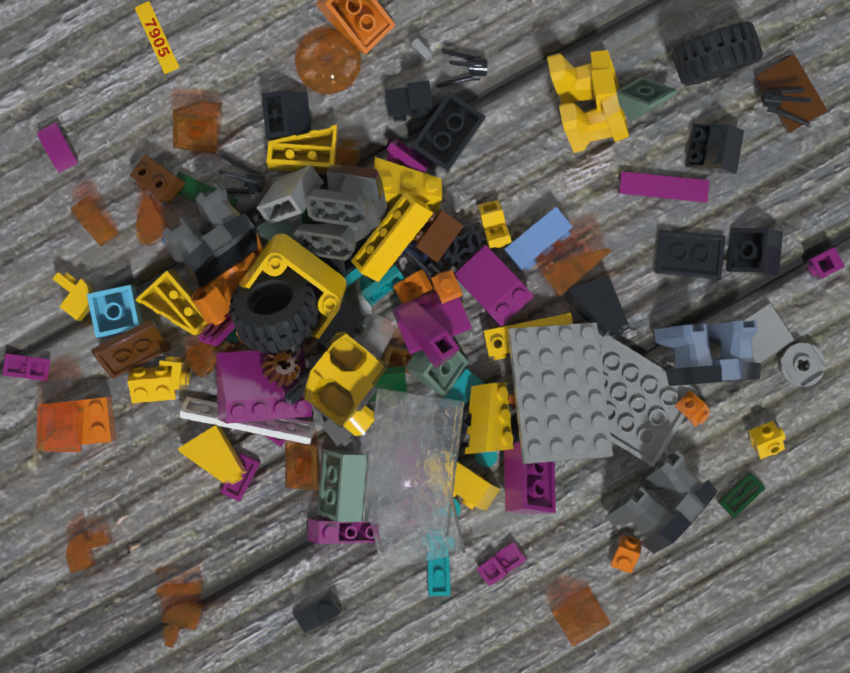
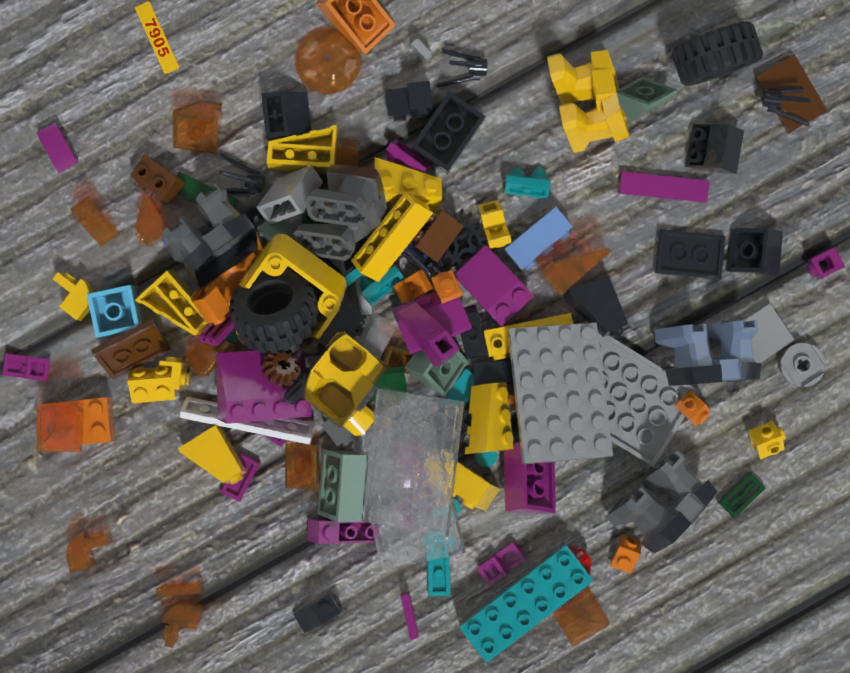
none -> magenta tile [401,592,419,640]
none -> teal piece [459,541,593,663]
none -> black plate [460,312,488,359]
none -> black tile [472,360,514,386]
none -> teal tile [504,165,551,199]

